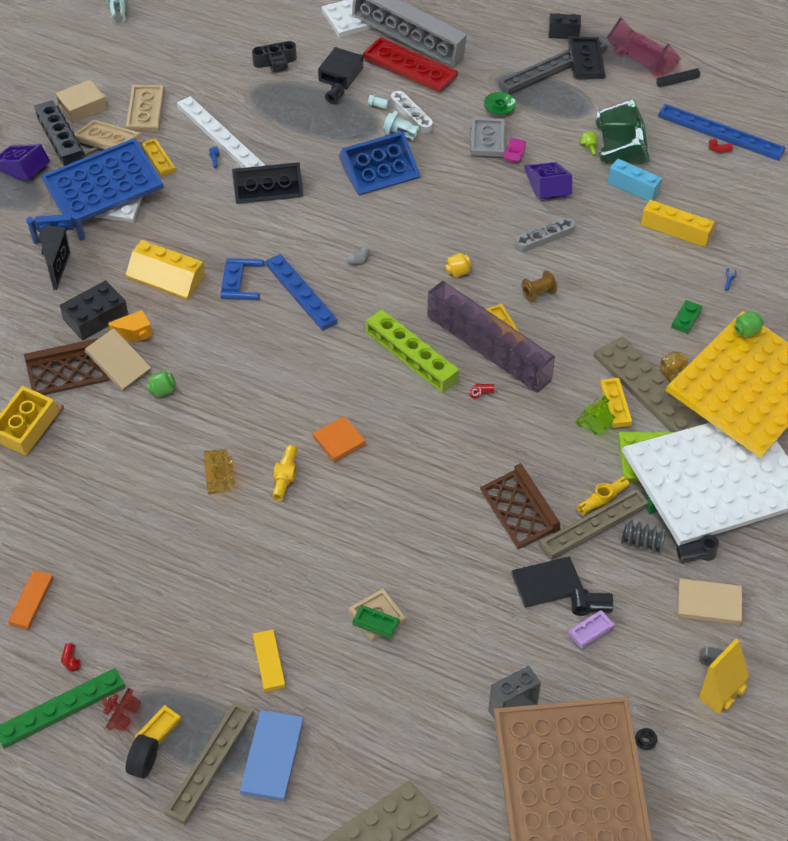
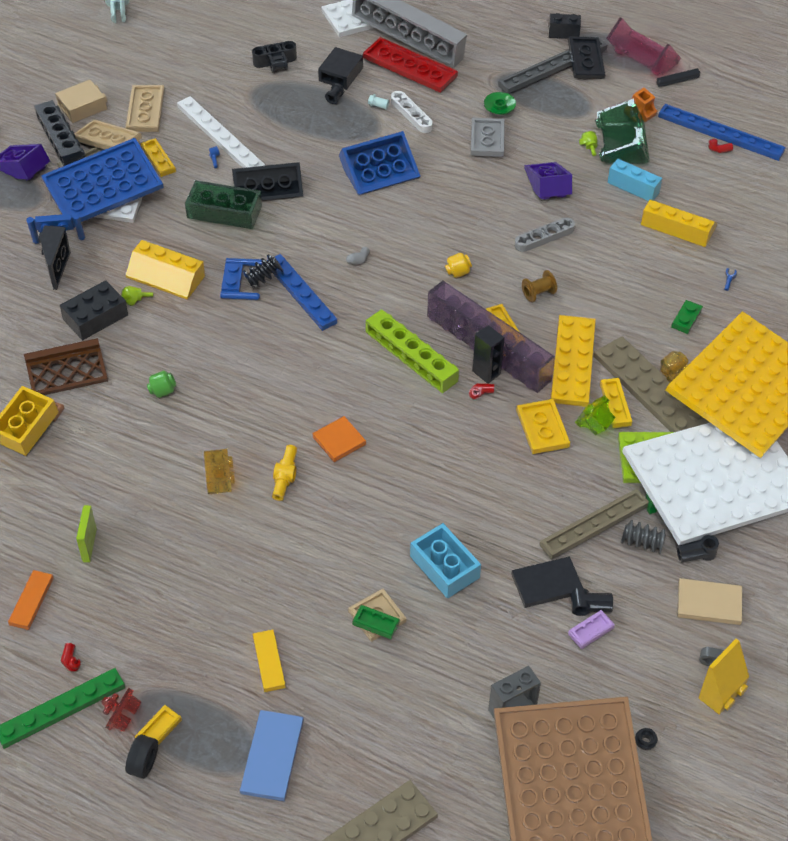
tan tile [85,328,151,391] -> none
light orange slope [108,310,153,343] -> none
dark tan plate [164,701,254,825] -> none
light aqua piece [383,111,420,141] -> none
reddish brown fence [480,463,561,550] -> none
dark pink bracket [503,138,526,163] -> none
yellow pin [576,476,630,516] -> none
bright green head [734,311,764,338] -> none
none -> lime tile [76,505,97,562]
none -> lime piece [121,286,153,306]
none -> clear green brick [185,180,262,229]
none -> black piece [243,254,284,289]
none -> medium azure brick [410,523,481,599]
none -> black brick [472,325,505,384]
none -> yellow plate [516,399,570,454]
none -> yellow plate [551,315,596,407]
none -> orange brick [623,87,657,122]

